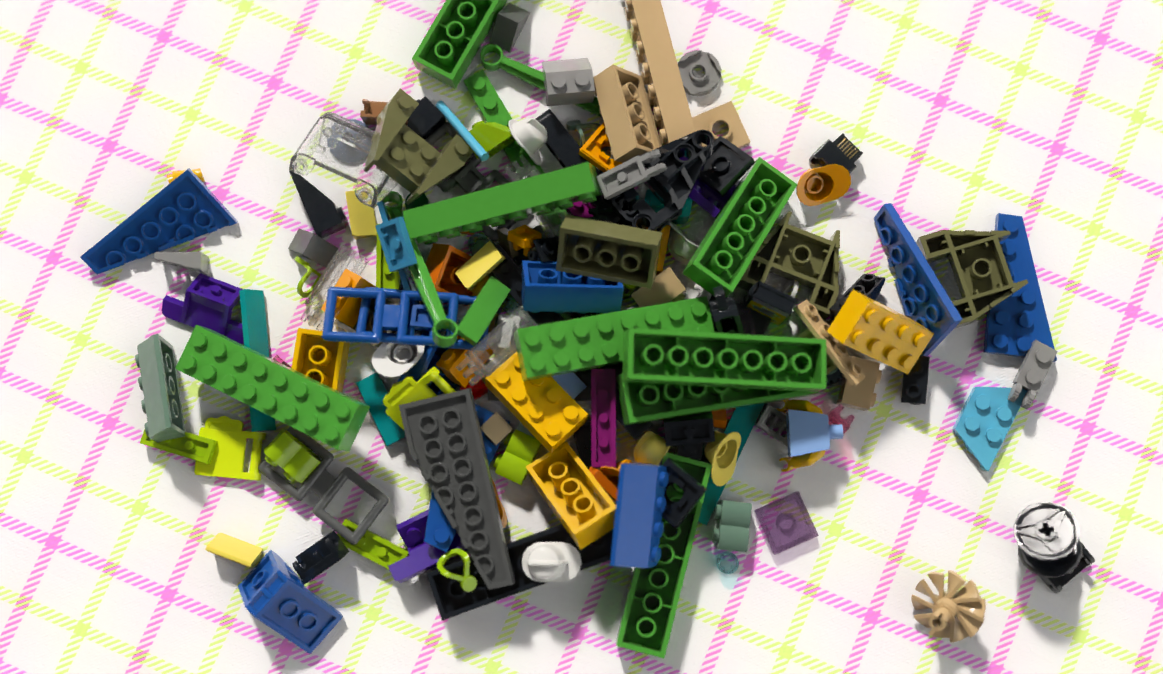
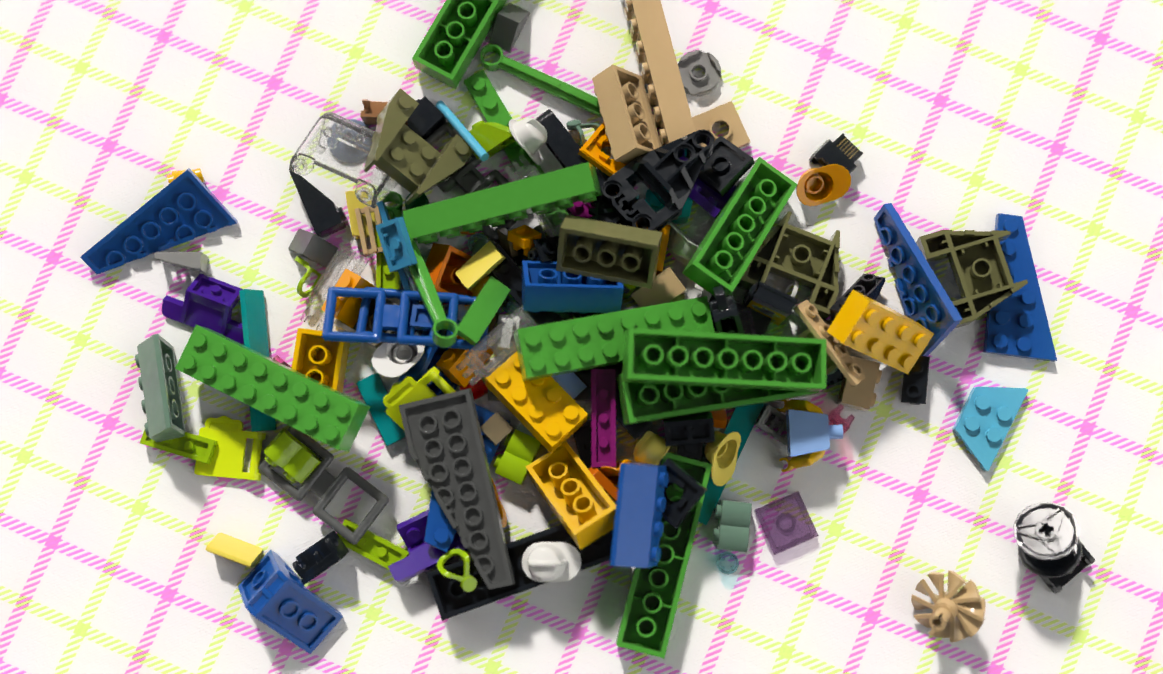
light grey slope [542,58,595,106] -> none
light grey hinge [596,149,667,200] -> none
light grey hinge [1007,340,1058,409] -> none
none -> tan tile [355,204,383,256]

